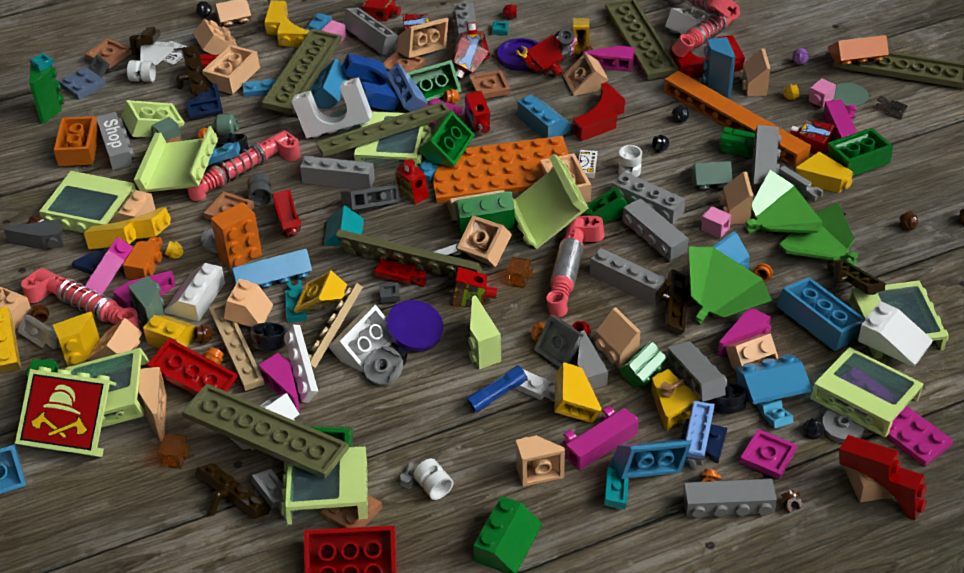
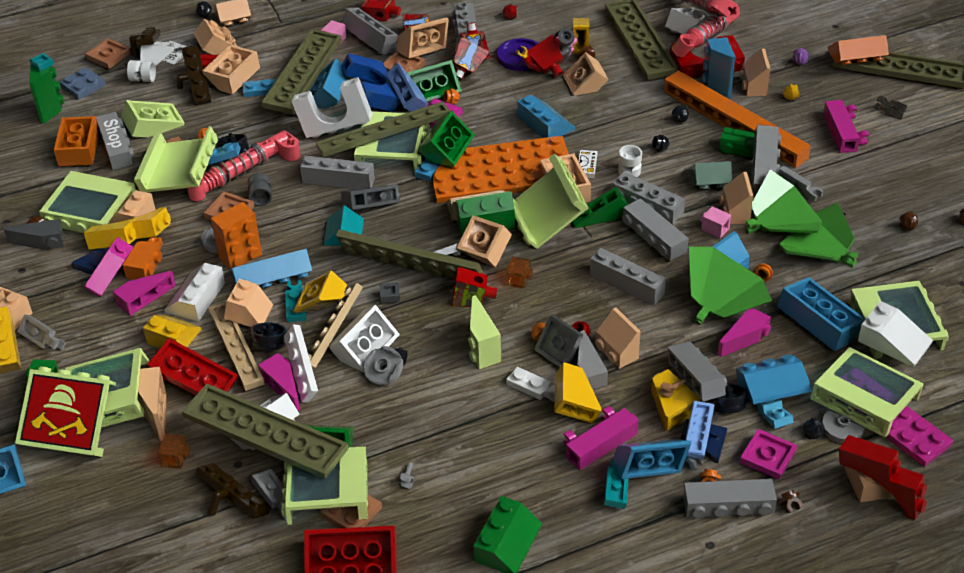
coral piece [21,268,140,330] -> none
reddish brown plate [29,304,49,323] -> none
yellow slope [53,311,100,367] -> none
light nougat slope [87,318,143,361] -> none
dark grey tile [88,55,111,78] -> none
sand green slope [128,276,165,325] -> none
sand green brick [152,117,181,141] -> none
yellow plate [165,241,184,259] -> none
dark blue wing [186,84,223,120] -> none
reddish brown plate [194,324,214,344] -> none
orange plate [204,347,224,364] -> none
sand green head [212,114,238,136] -> none
yellow arch [265,1,310,47] -> none
red arch [272,190,301,237] -> none
dark azure plate [305,13,332,31] -> none
red plate [374,259,427,287] -> none
dark purple piece [386,300,443,352] -> none
red torso [394,159,429,205] -> none
white wheel [413,459,453,500] -> none
red torso [464,90,490,133] -> none
blue axle [467,365,528,413] -> none
nougat plate [469,70,510,99] -> none
teal tile [492,21,509,36] -> none
light nougat slope [516,435,565,487] -> none
coral piece [546,216,605,318] -> none
red arch [572,82,626,142] -> none
dark pink slope [583,46,635,72] -> none
brick [619,341,666,388] -> none
dark brown plate [655,269,689,335] -> none
light nougat slope [725,333,779,371] -> none
red torso [790,120,835,155] -> none
yellow slope [795,152,853,193] -> none
bright pink brick [808,78,836,108] -> none
green slope [827,128,893,177] -> none
dark brown plate [827,260,885,295] -> none
sand green sticker [833,83,869,106] -> none

